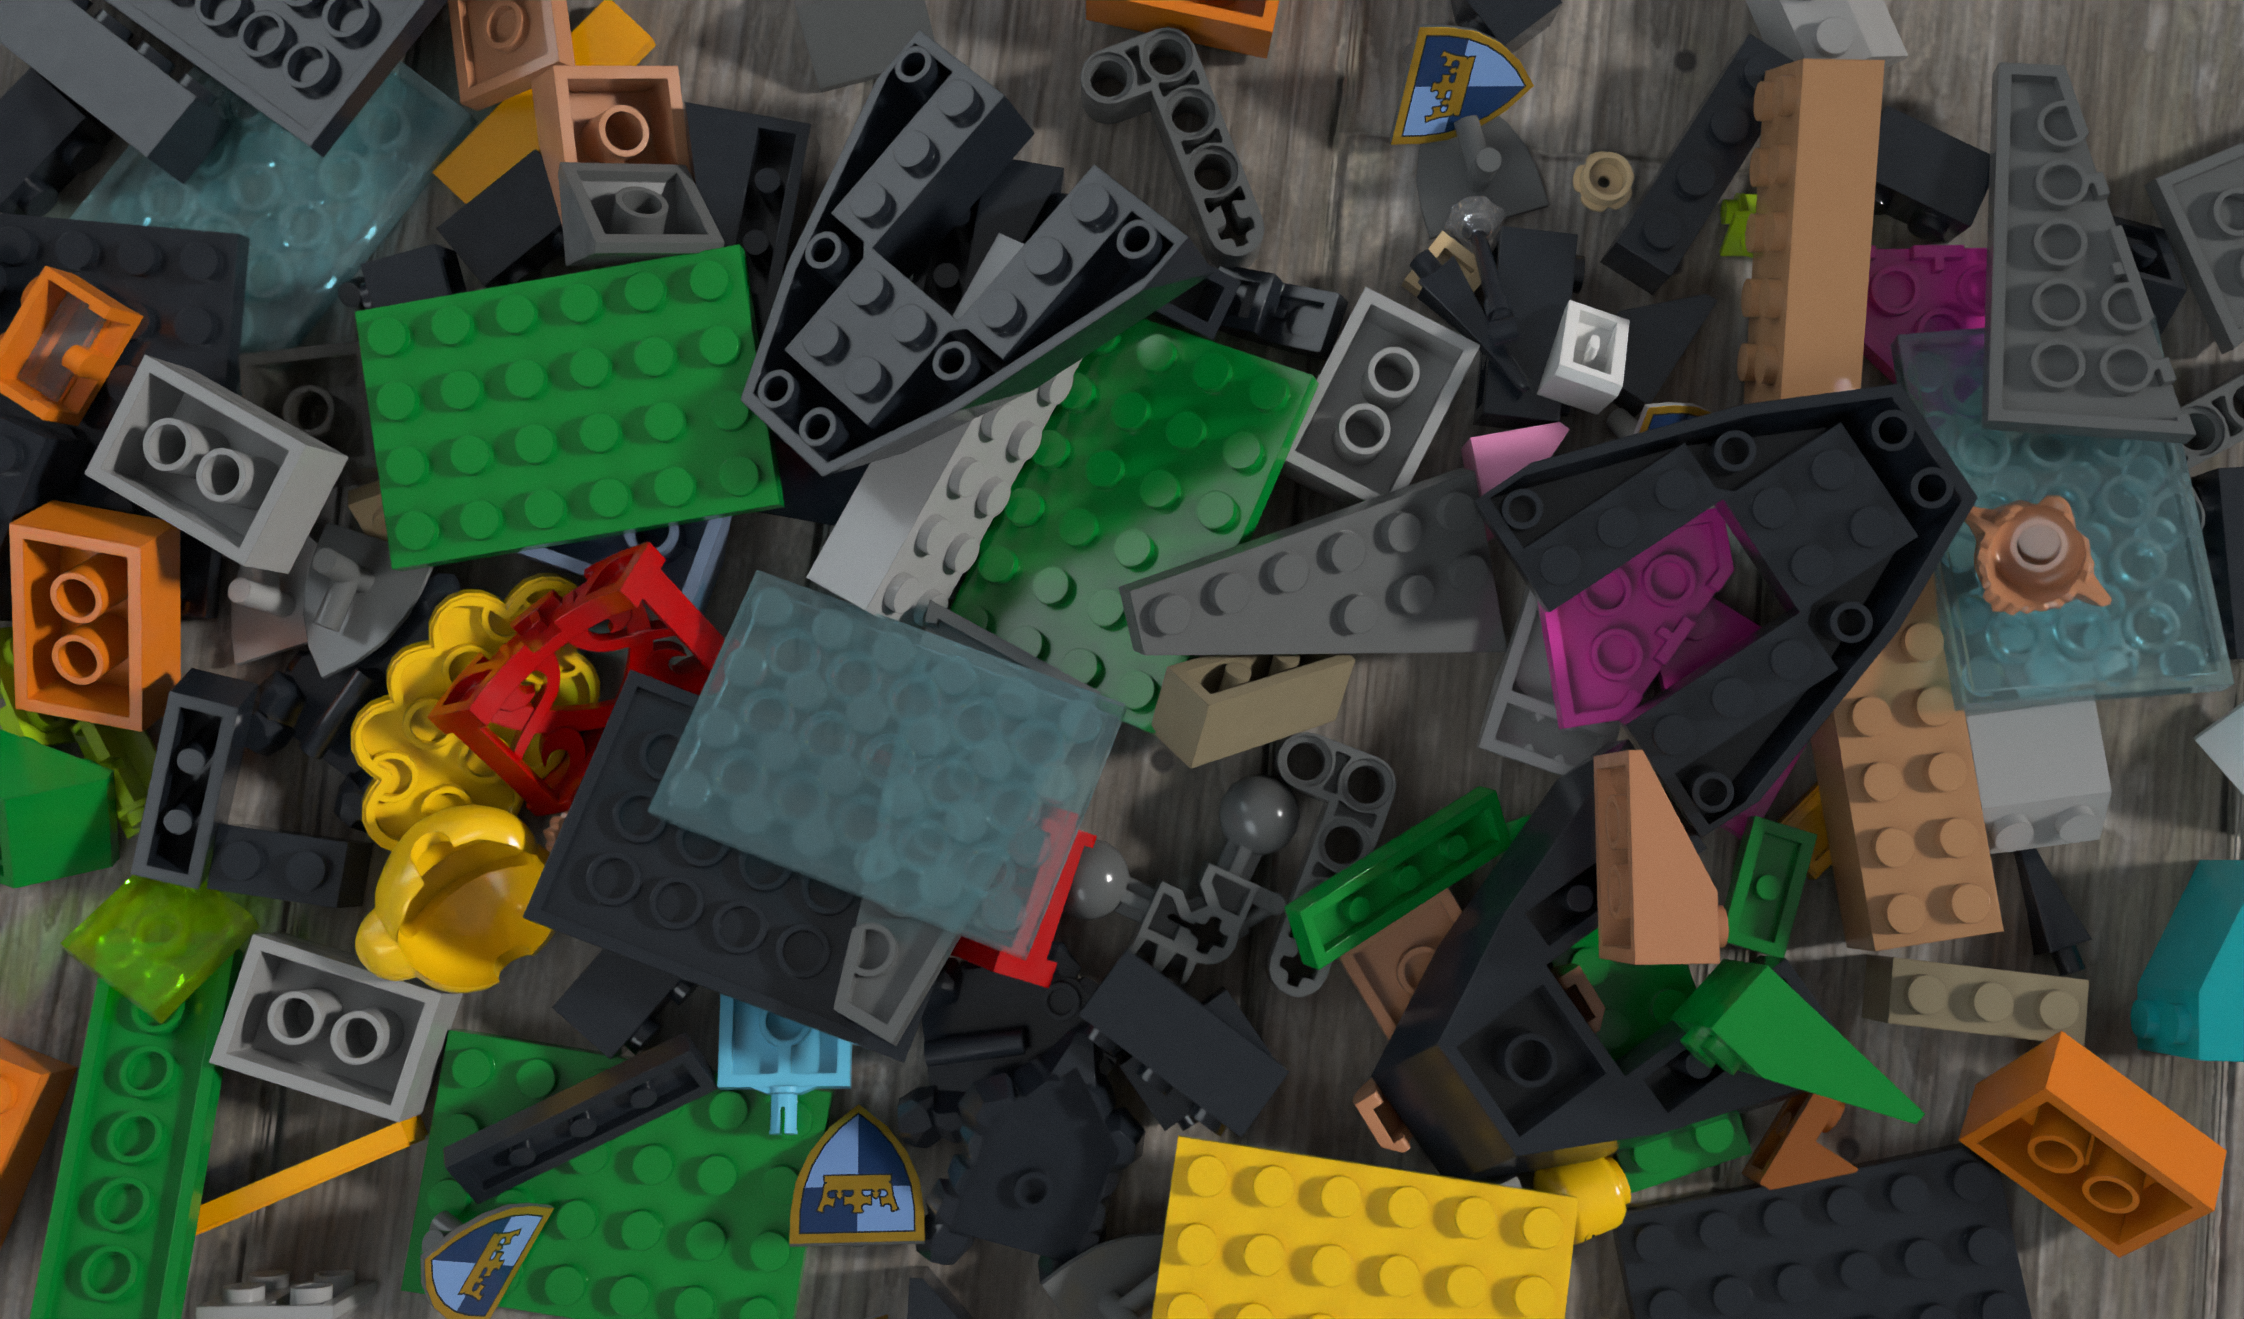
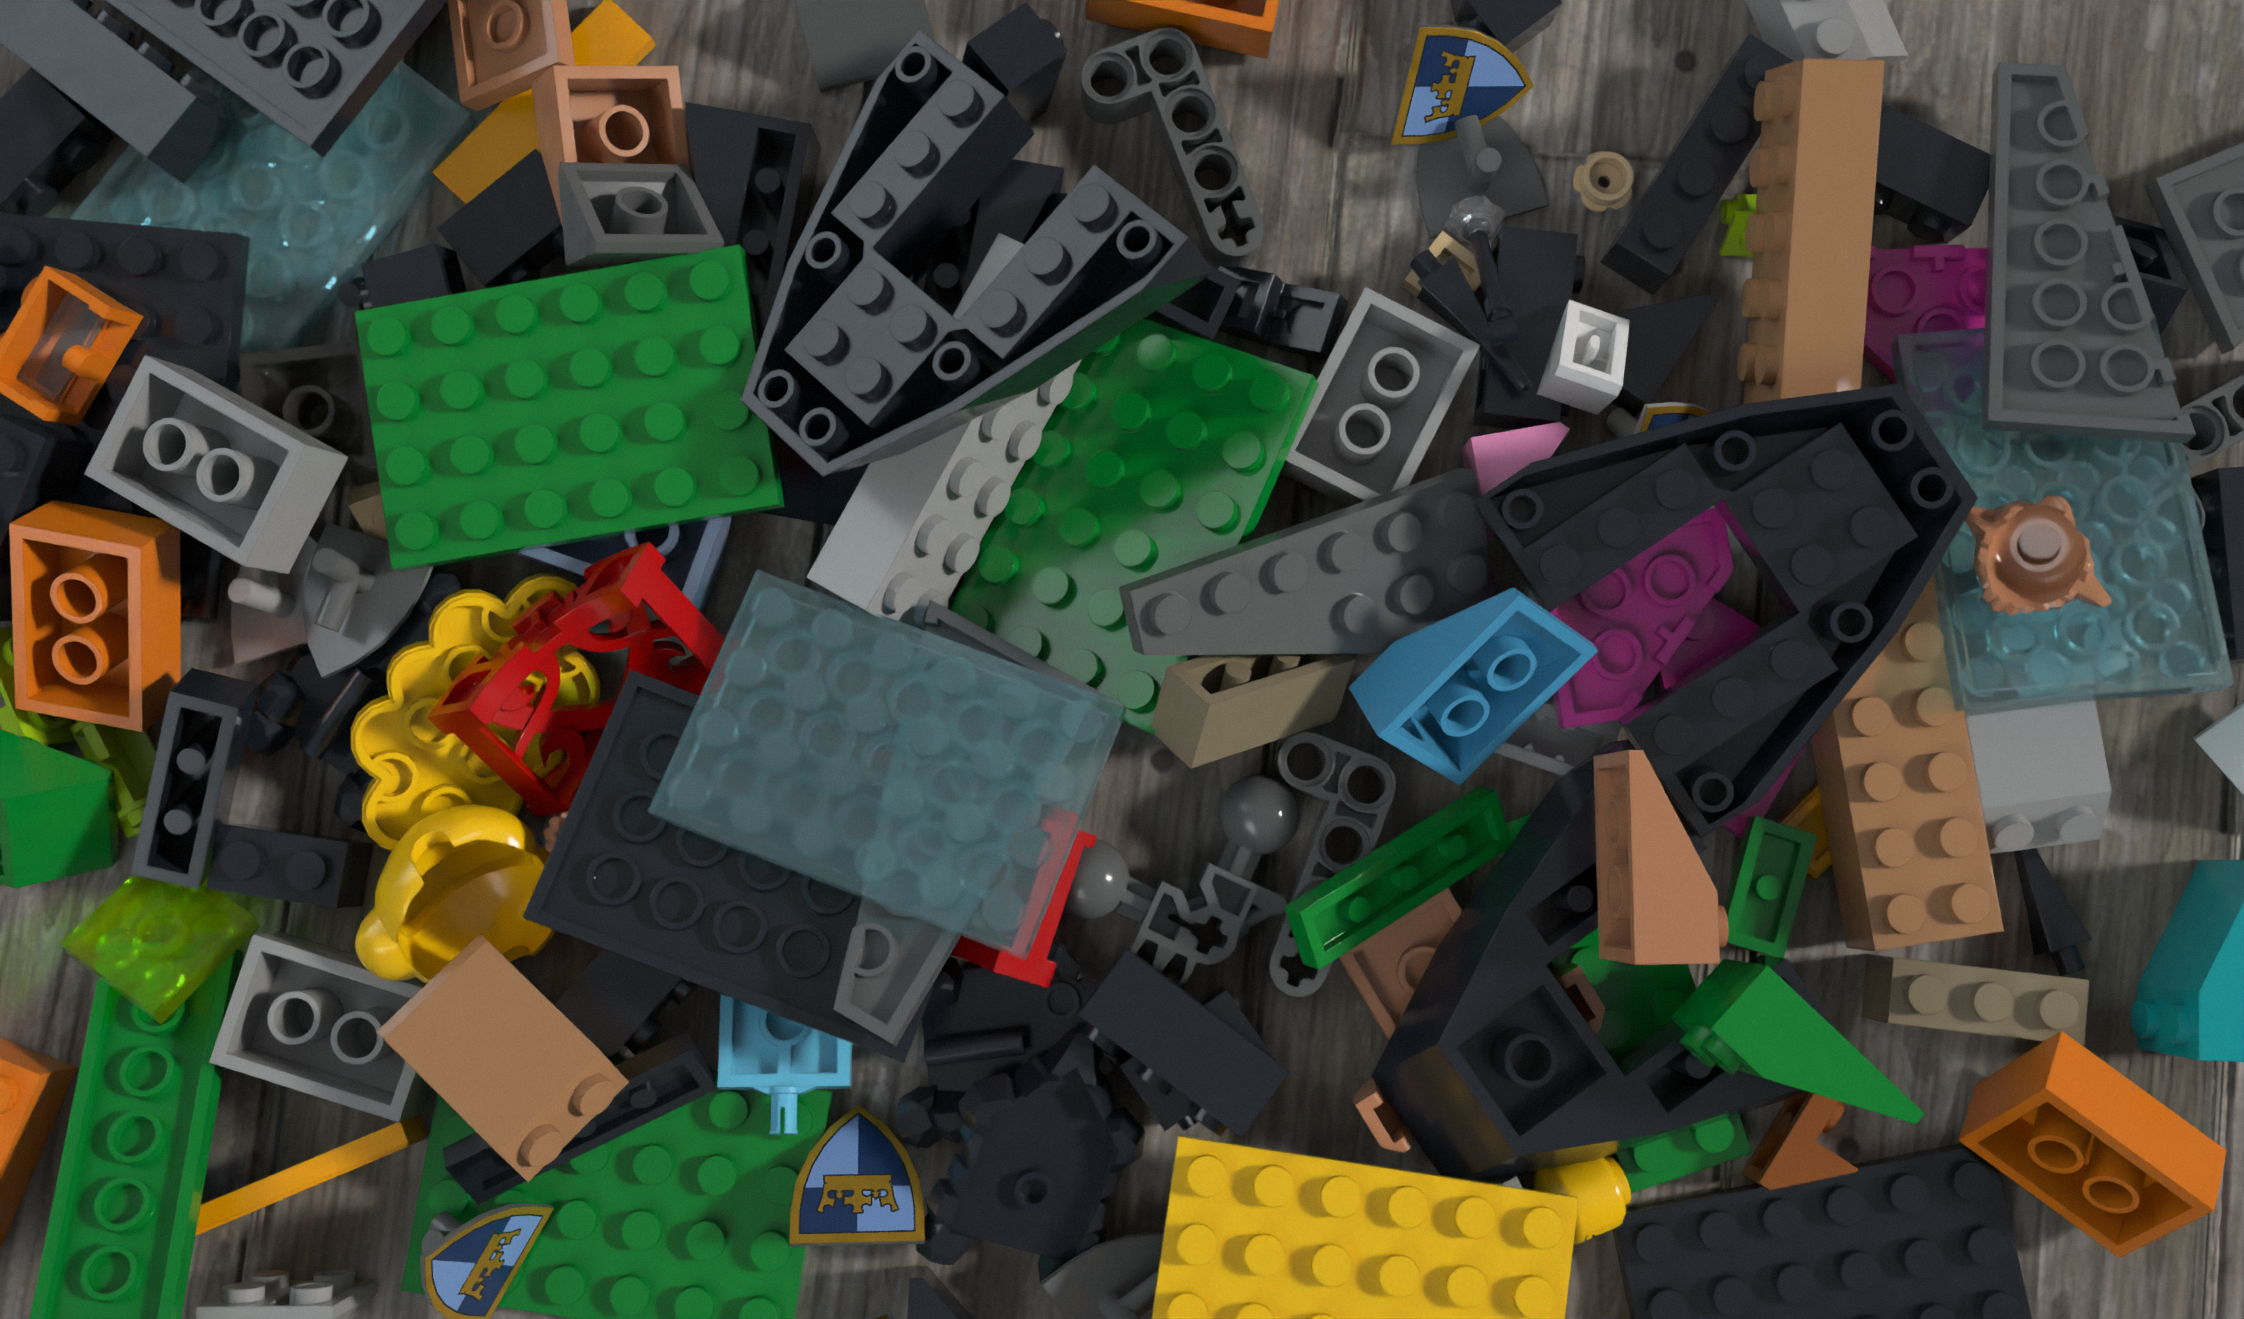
none -> medium nougat slope [376,934,629,1182]
none -> black brick [962,2,1068,124]
none -> dark azure slope [1348,587,1598,786]

